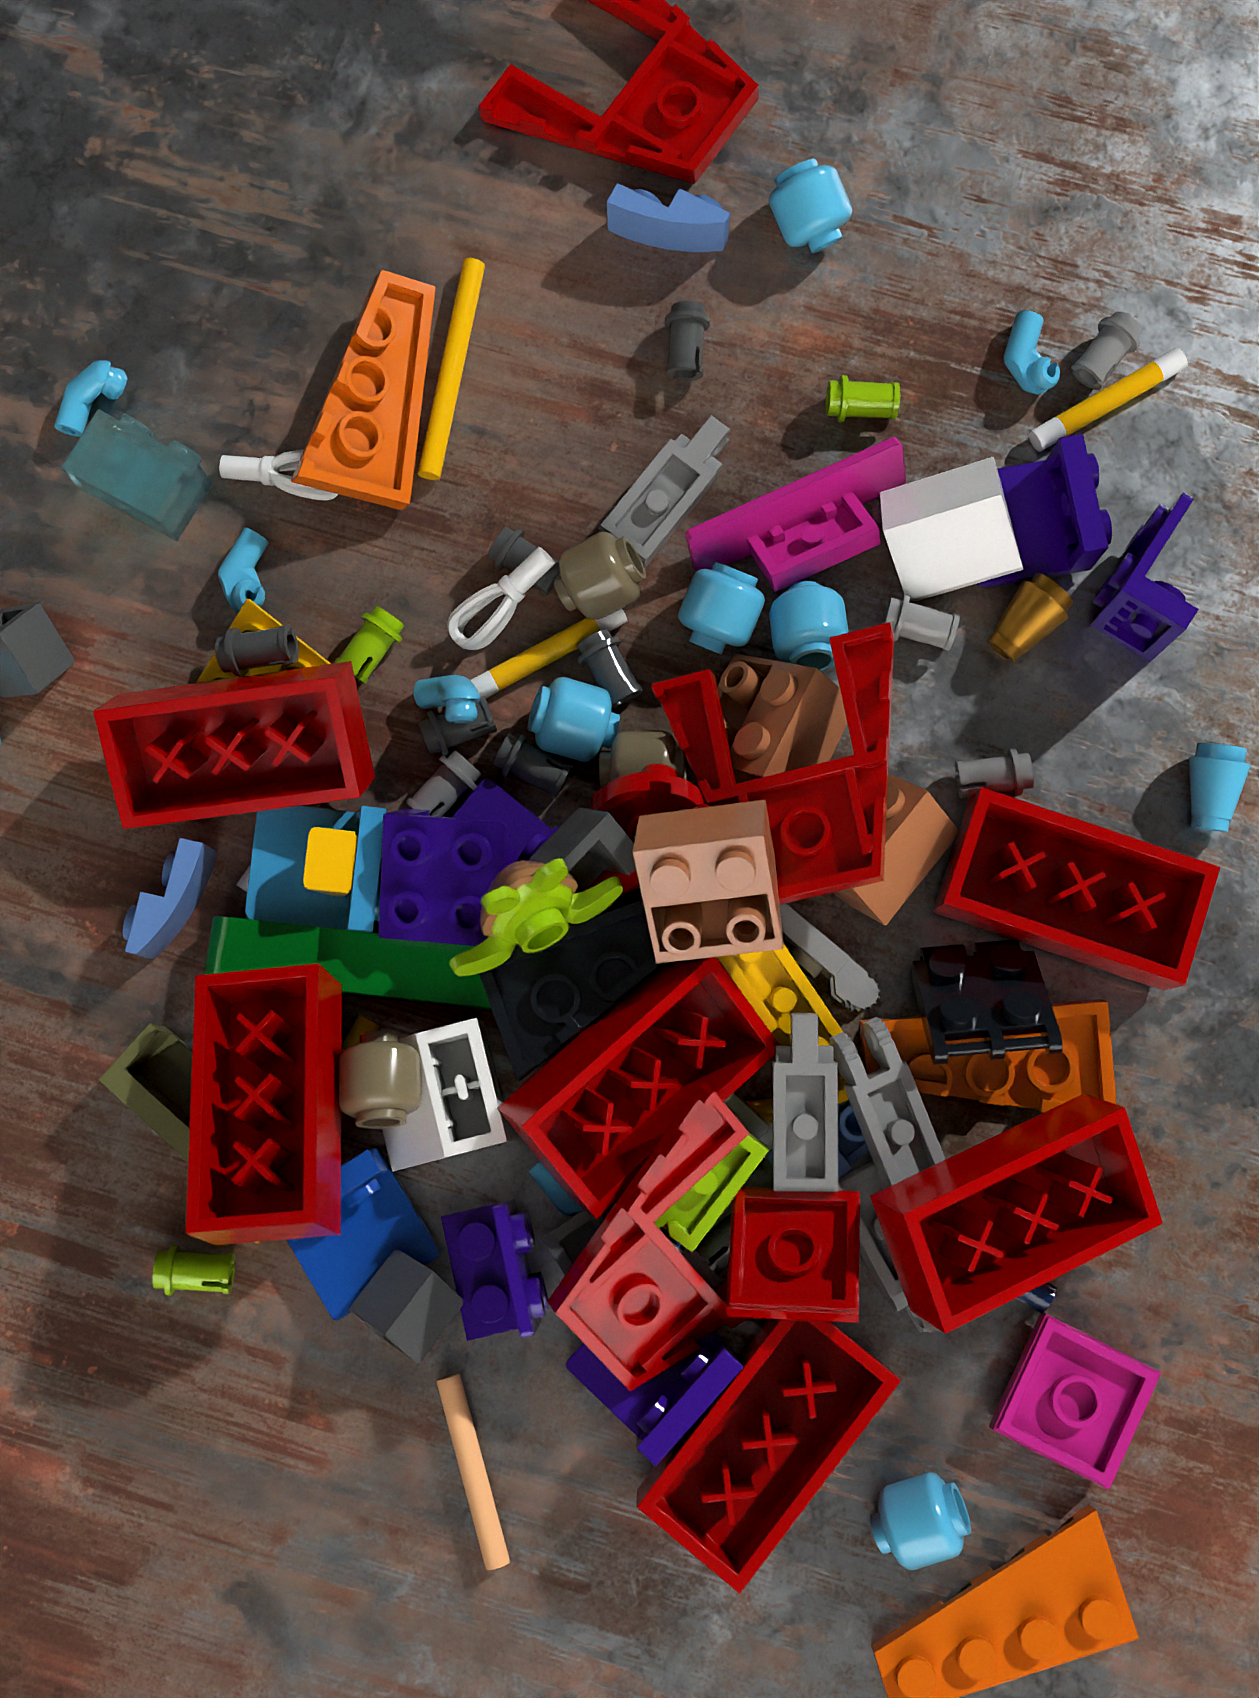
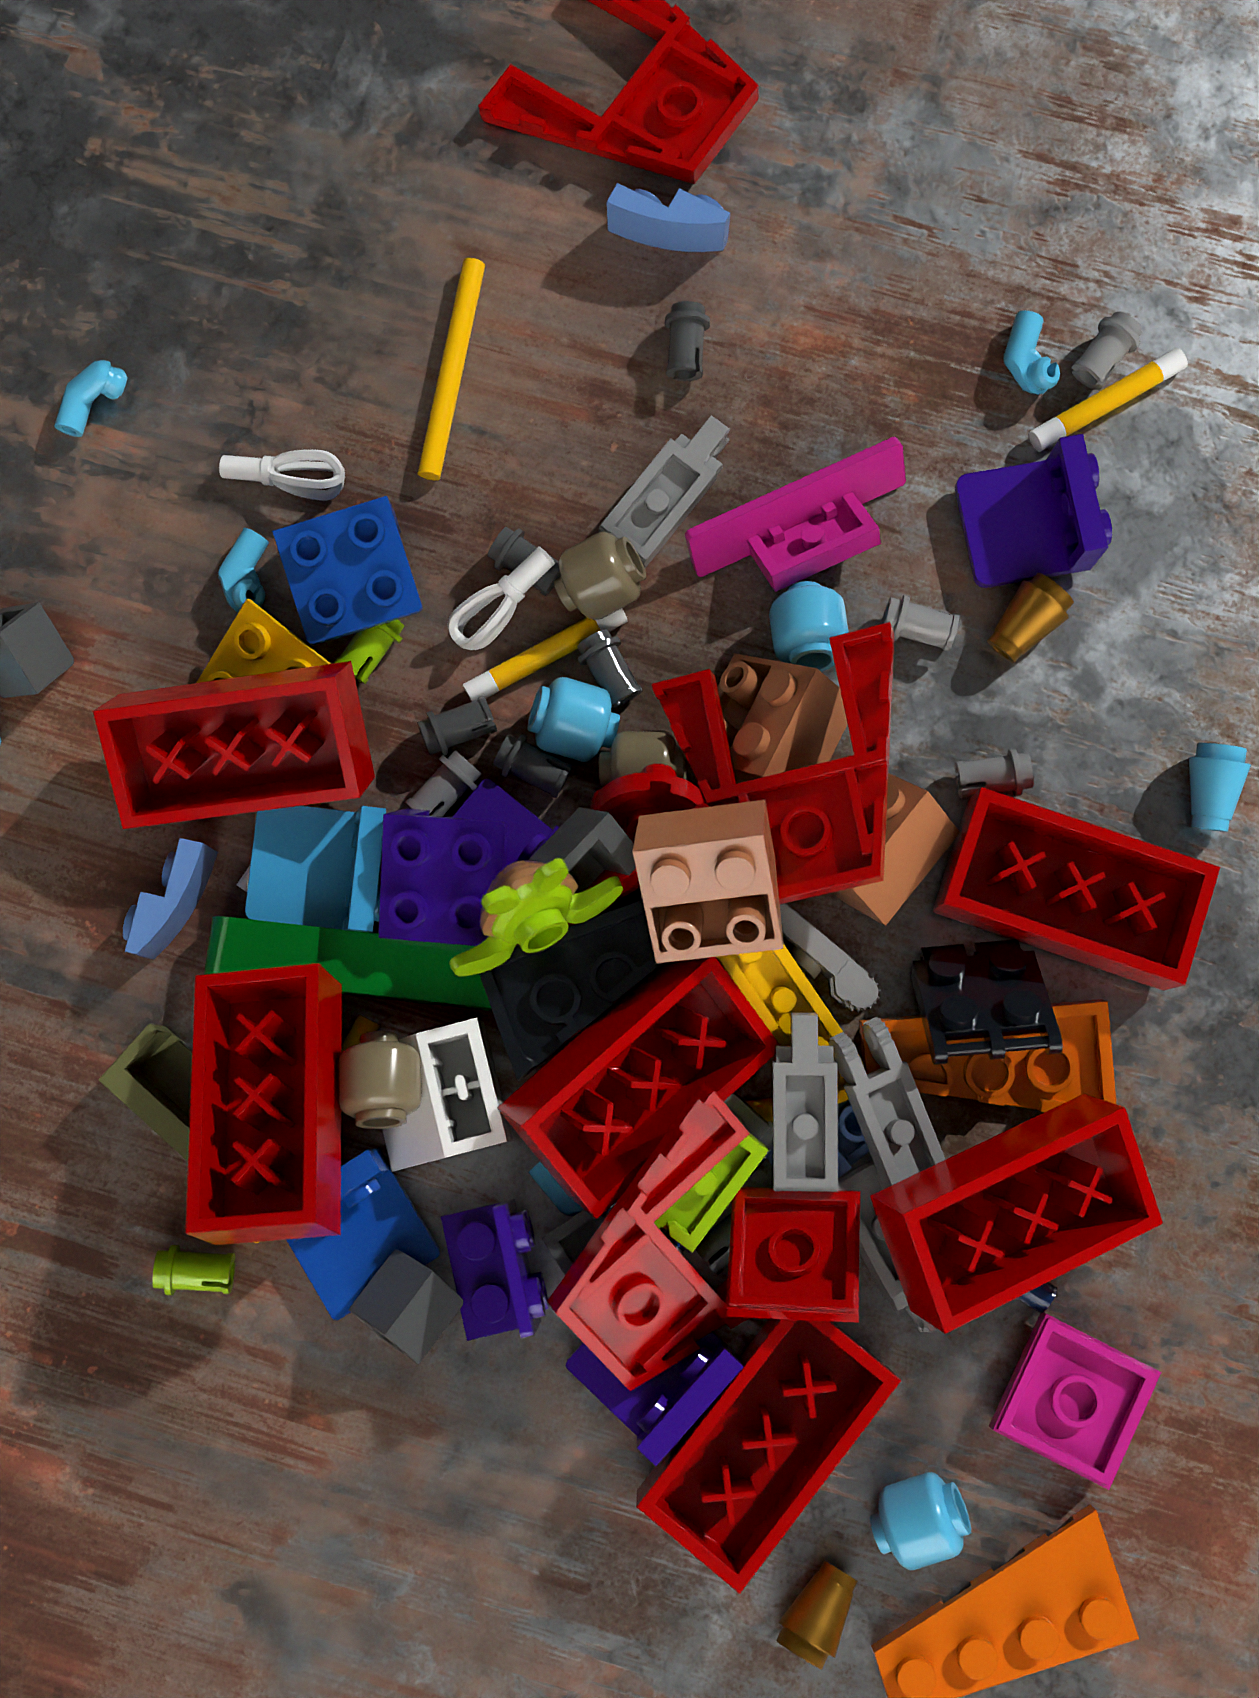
clear light blue brick [61,409,213,542] -> none
dark grey pin [215,624,299,677] -> none
orange wing [291,270,436,510] -> none
yellow slope [303,827,358,897] -> none
medium azure arm [414,675,480,724] -> none
light nougat bar [436,1373,510,1570] -> none
medium azure head [678,562,765,654] -> none
medium azure head [769,158,852,253] -> none
lime pin [825,375,900,422] -> none
white slope [880,456,1024,603] -> none
dark purple bracket [1090,492,1199,662] -> none
none -> blue bracket [272,496,423,645]
none -> pearl gold cone [776,1561,858,1670]

